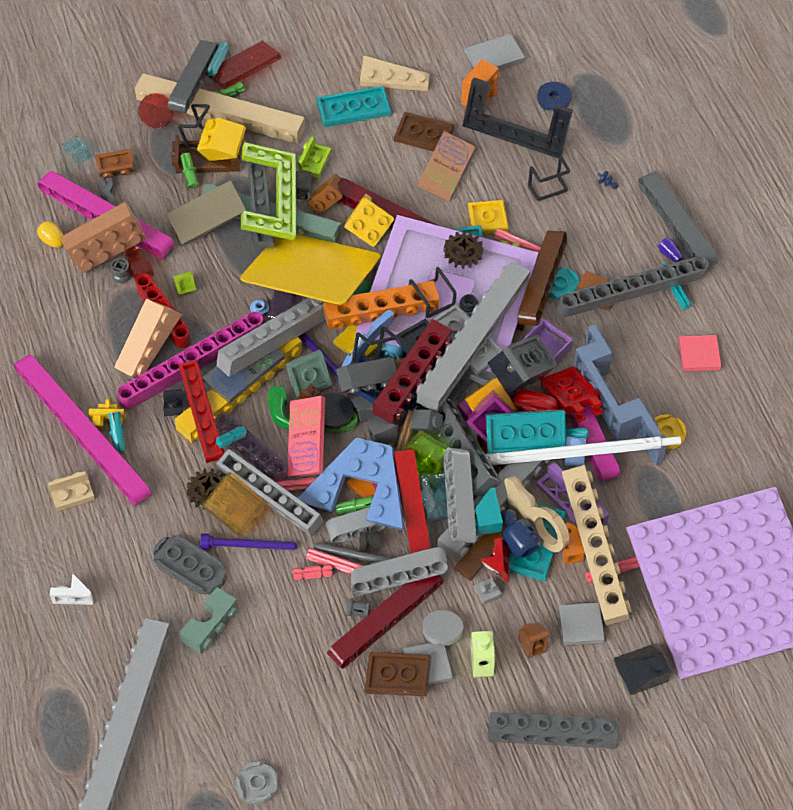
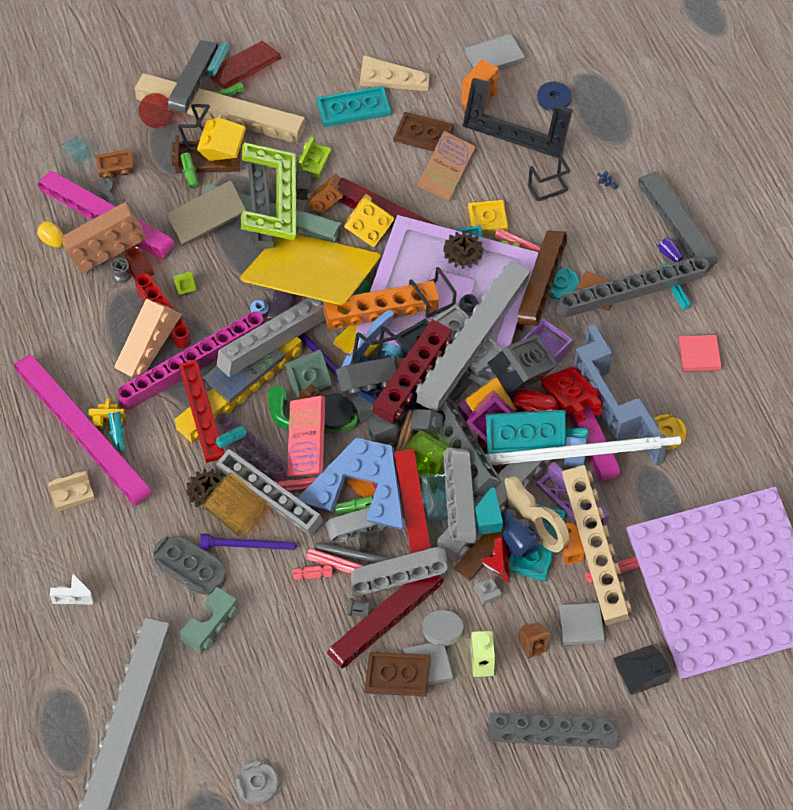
black bracket [163,389,184,416] -> none

